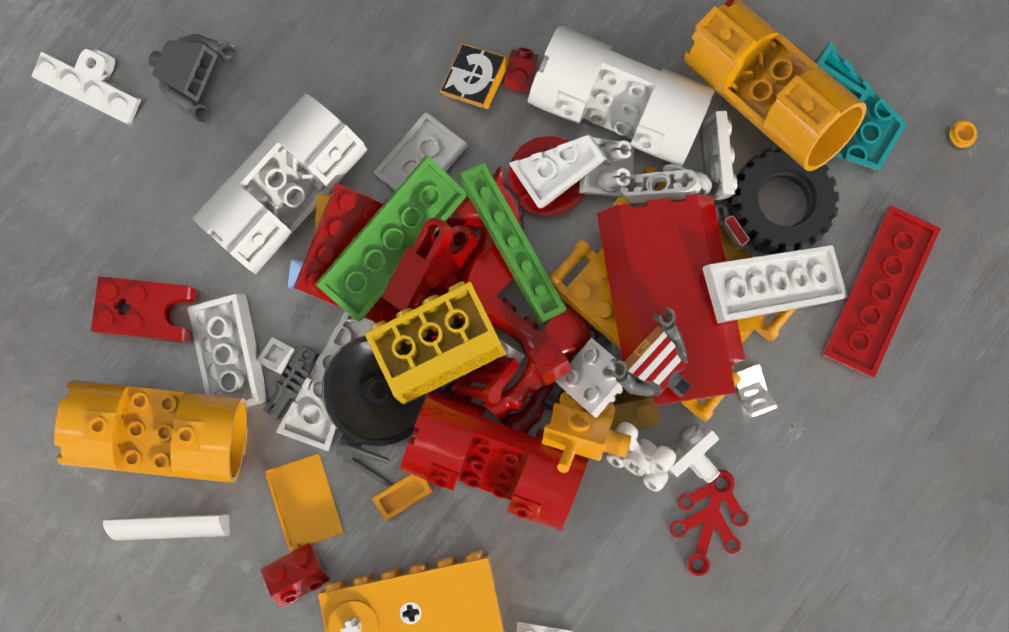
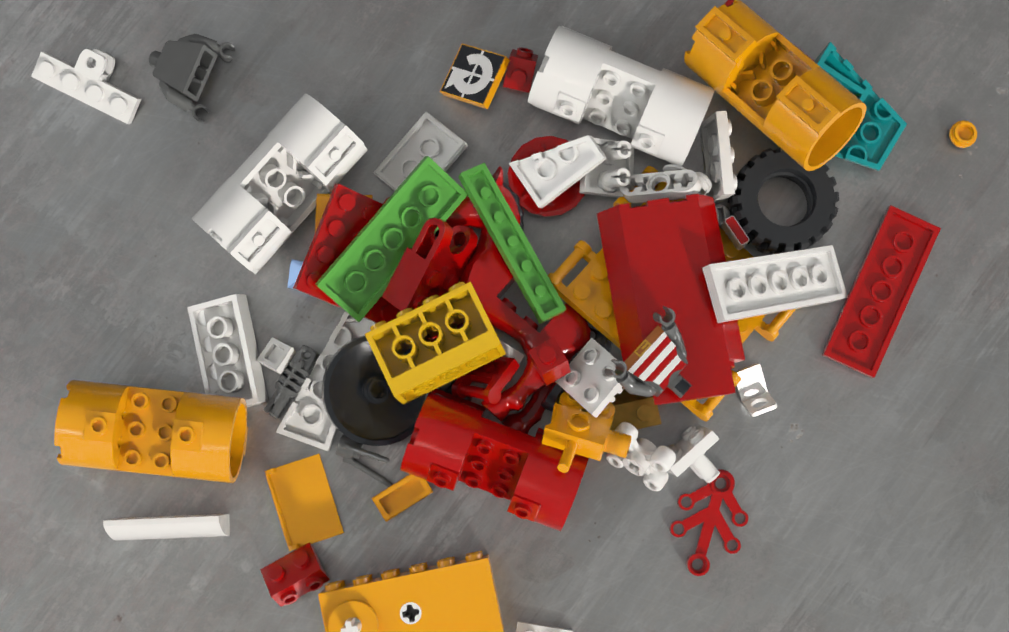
red brick [91,276,197,343] -> none

